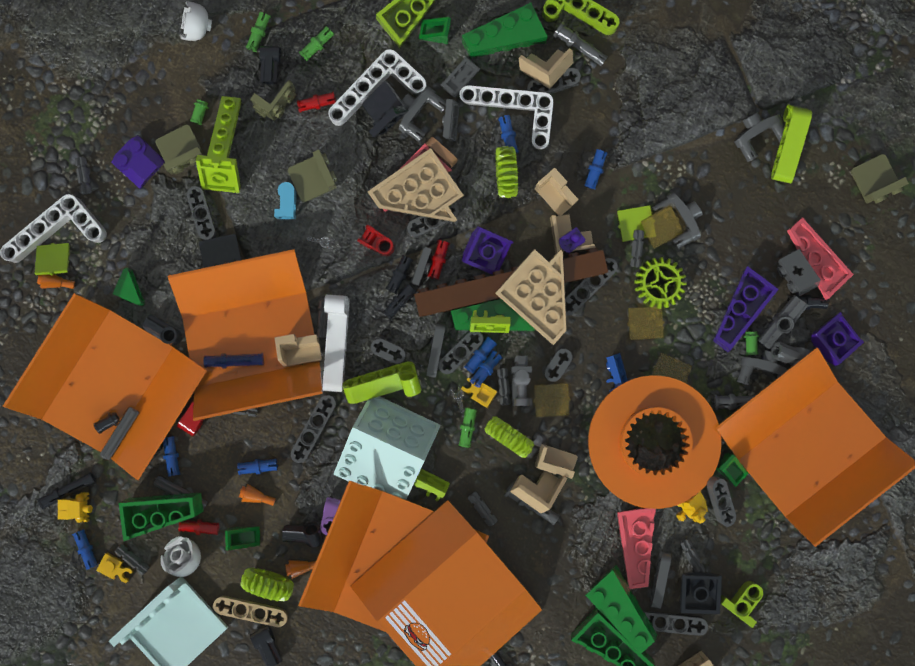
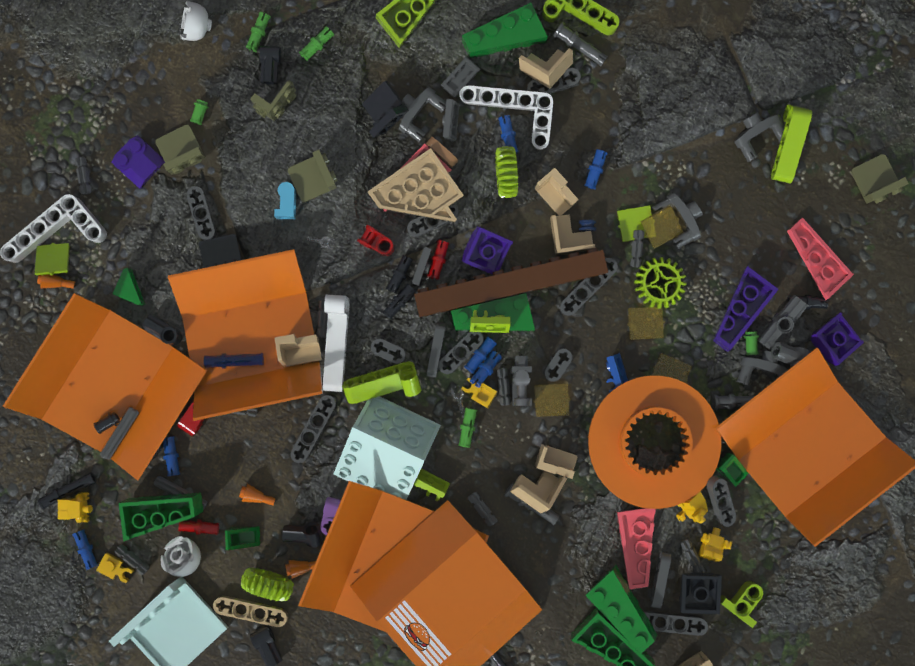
lime bracket [196,96,241,193] -> none
blue pin [237,458,278,475] -> none
red pin [297,91,337,112] -> none
white beam [328,49,426,126] -> none
green slope [419,17,451,44] -> none
lime gear [485,416,534,458] -> none
tan wing [495,249,566,345] -> none
dark purple piece [559,227,586,253] -> none
dark grey brick [777,249,820,297] -> none
none -> dark blue bush [579,220,596,231]
none -> yellow piece [698,528,732,562]

